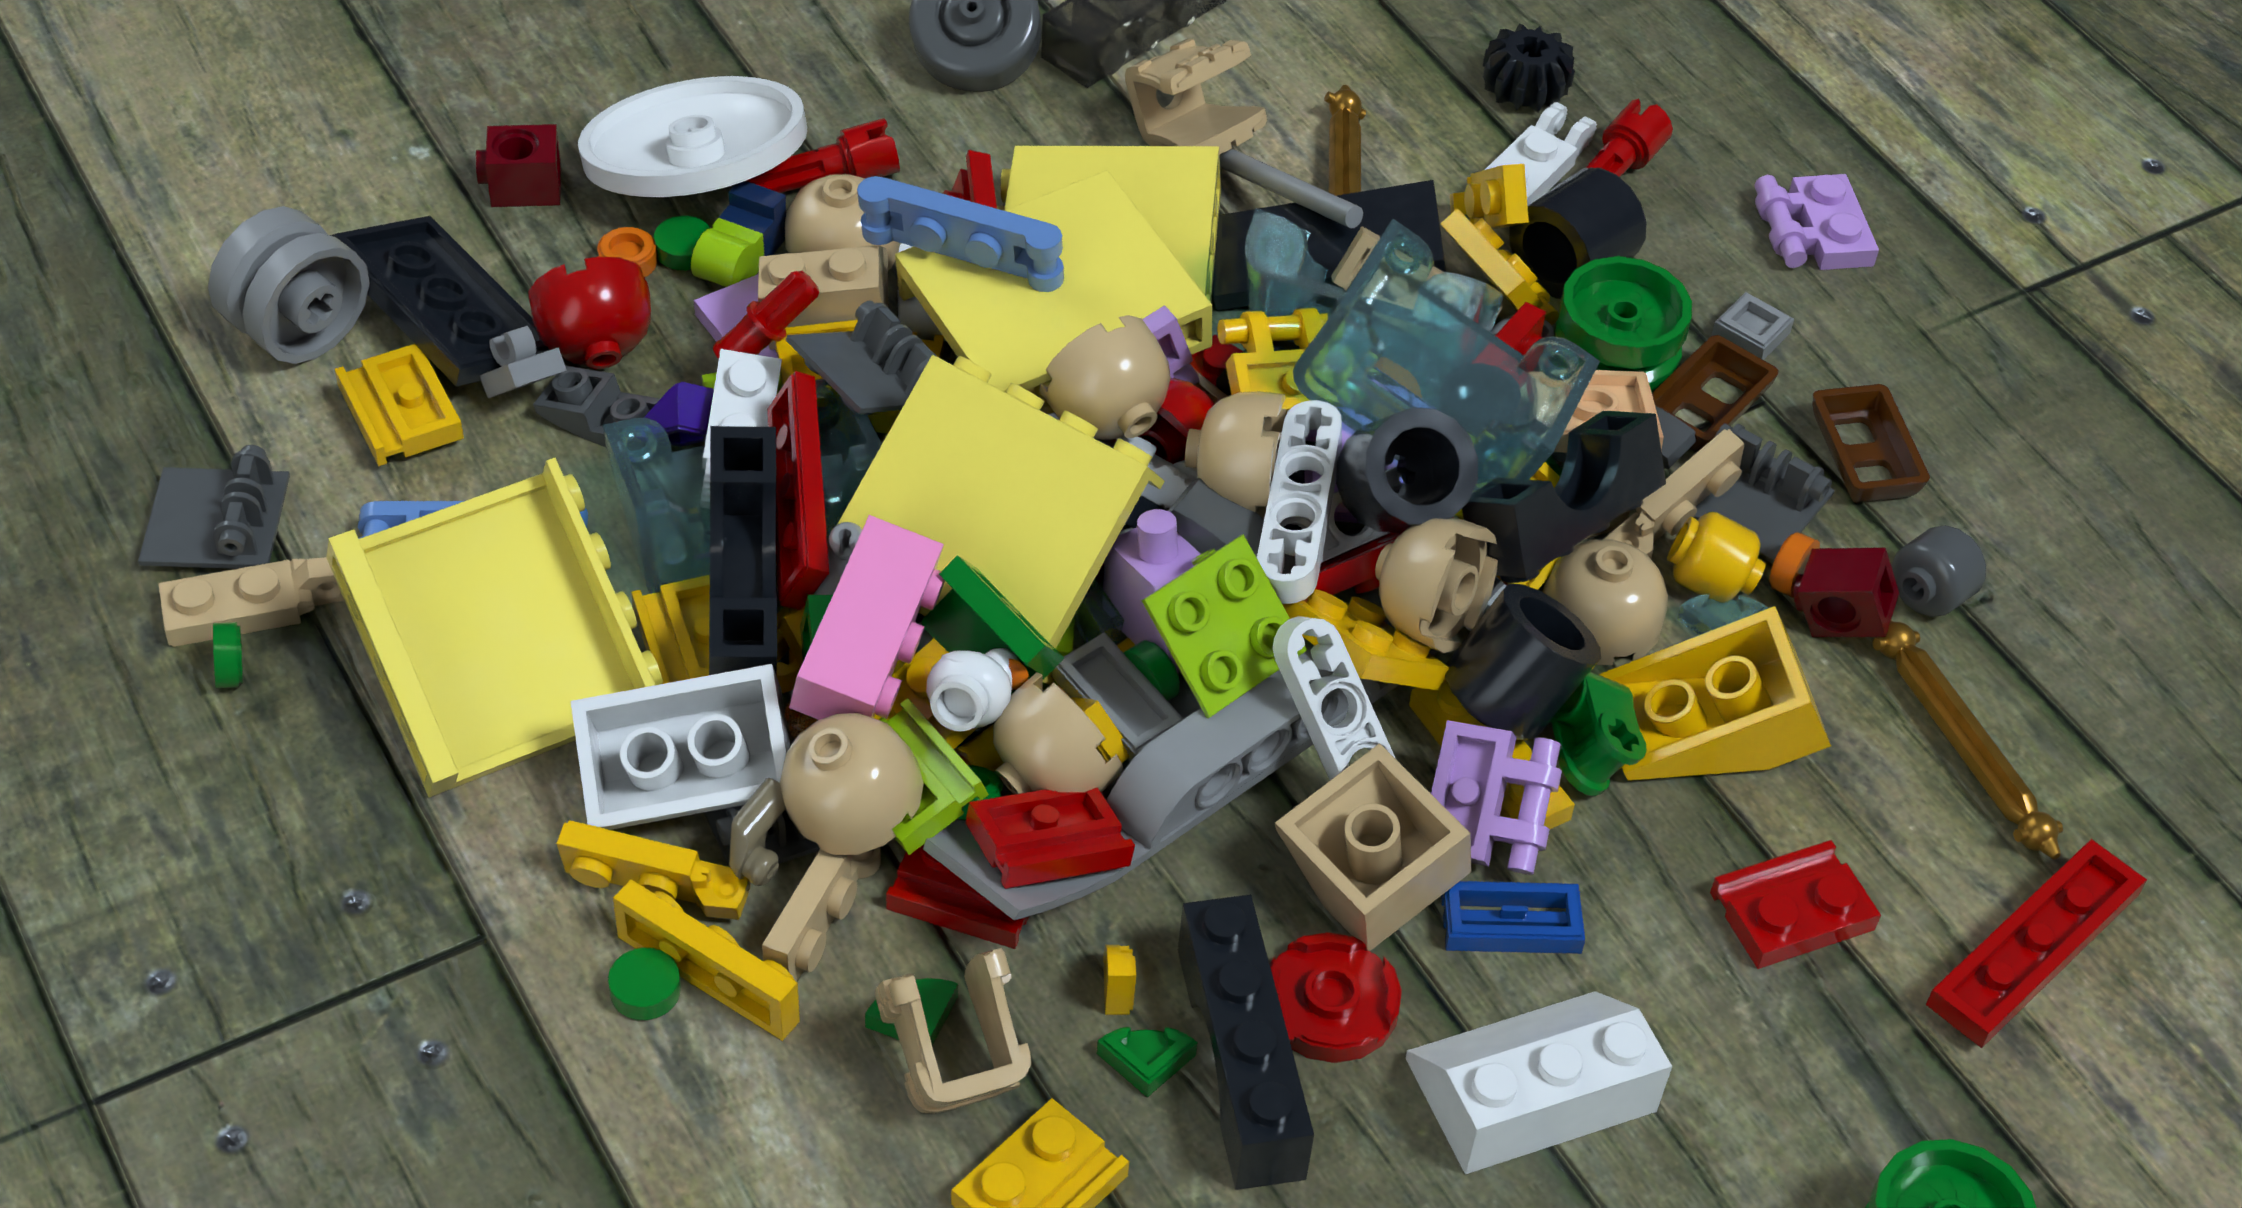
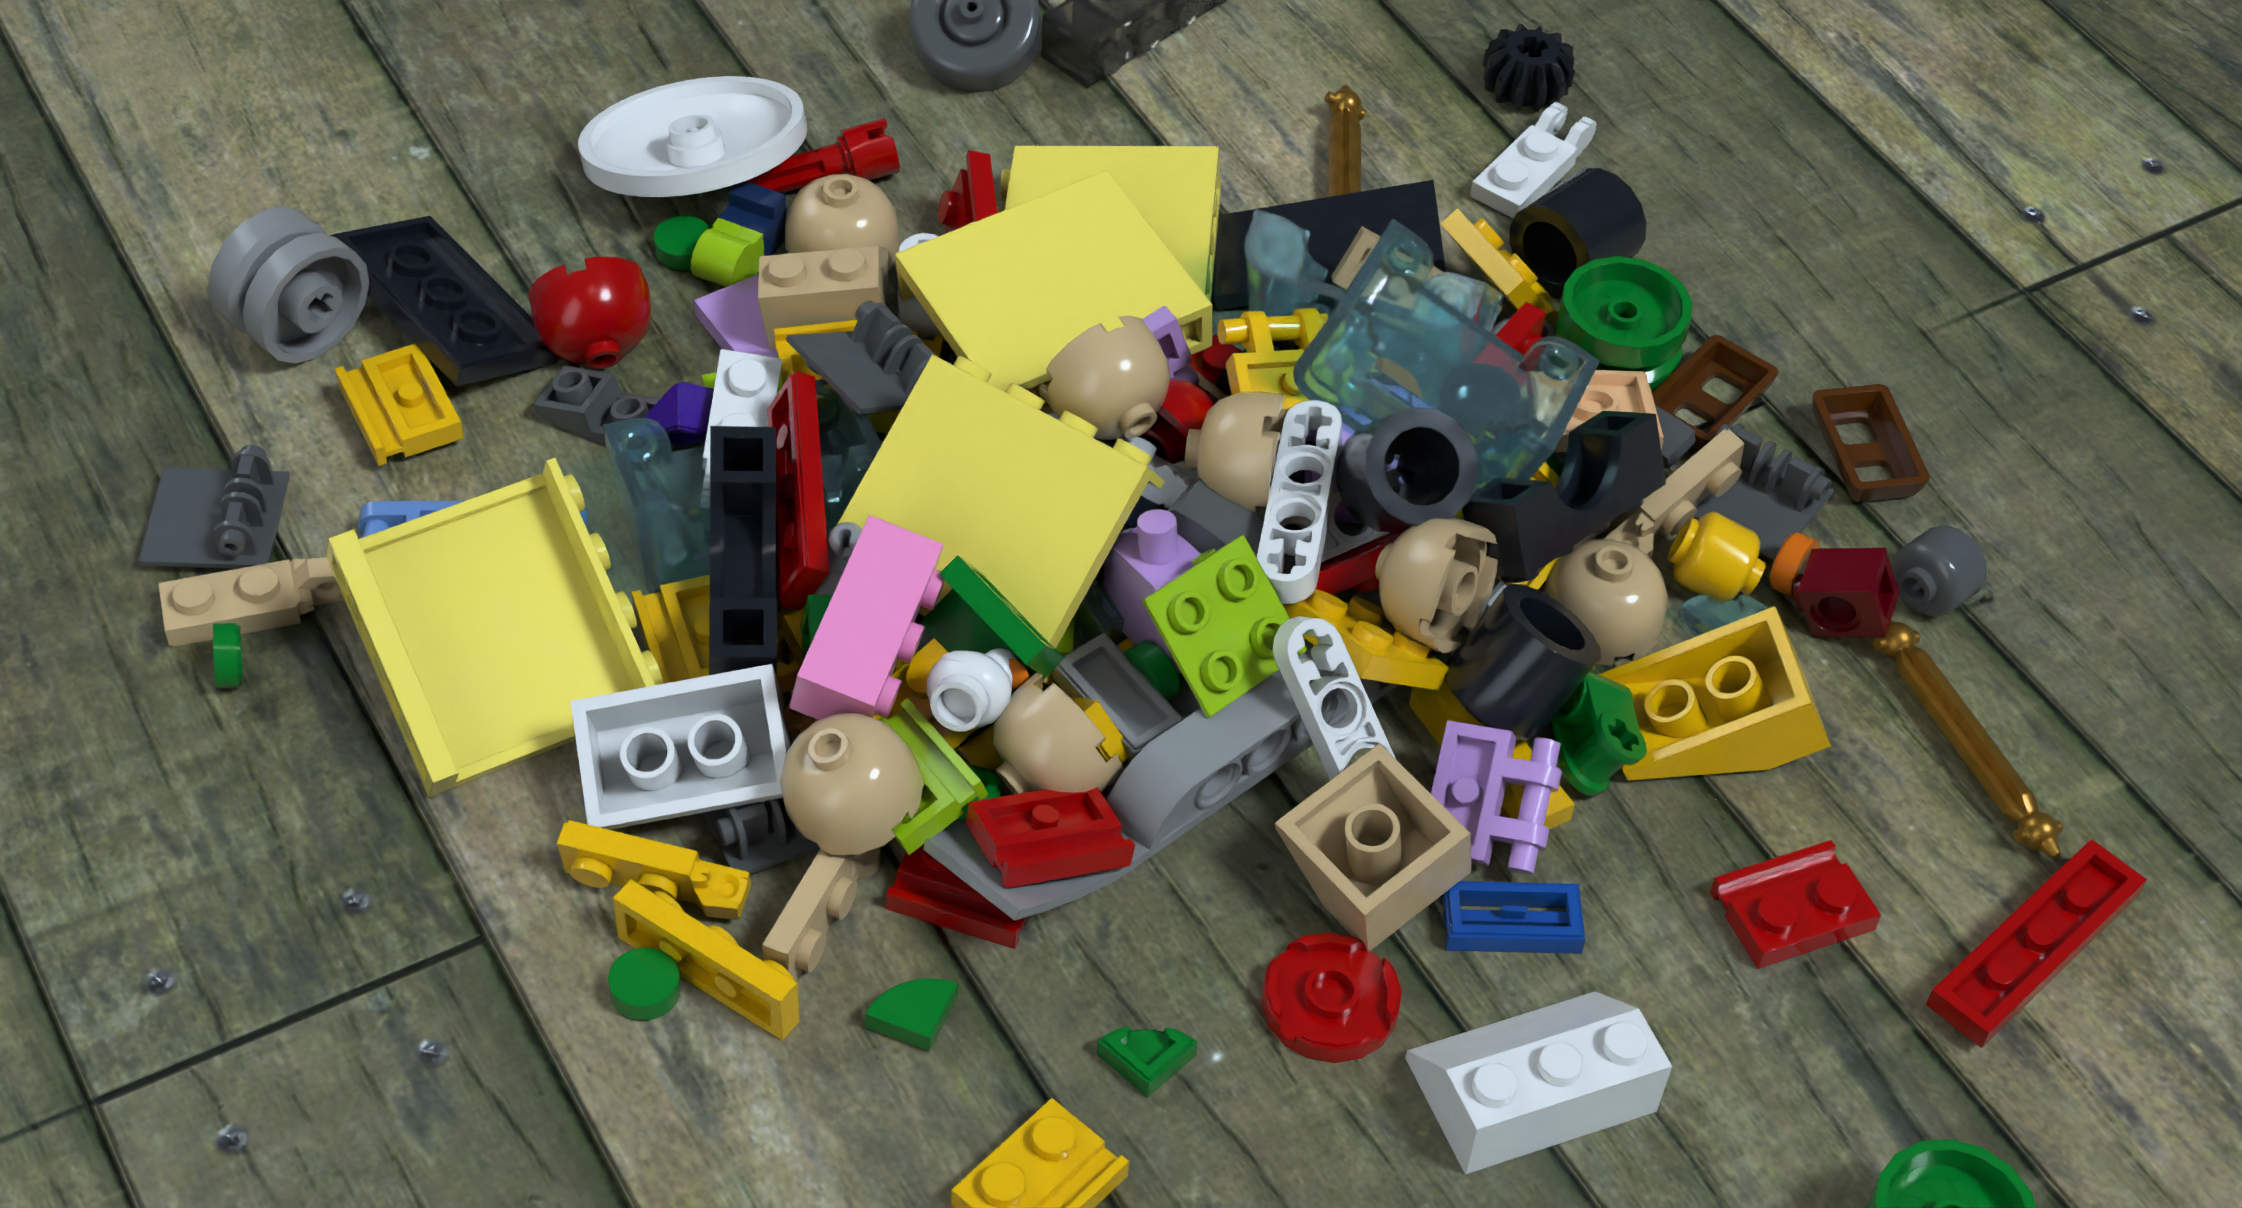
dark red brick [476,124,561,207] -> none
light grey tile [480,326,567,398] -> none
orange tile [597,227,657,278] -> none
red axle [713,271,819,359] -> none
dark tan arm [729,778,786,886] -> none
medium blue plate [857,176,1064,292] -> none
tan piece [875,948,1031,1114] -> none
yellow tile [1103,944,1136,1015] -> none
tan piece [1125,38,1267,155] -> none
black arch [1178,894,1314,1190] -> none
light grey bar [1219,149,1363,228] -> none
yellow hinge [1450,164,1529,229] -> none
red piece [1585,98,1673,177] -> none
light grey tile [1711,292,1794,360] -> none
lavender plate [1754,174,1879,270] -> none

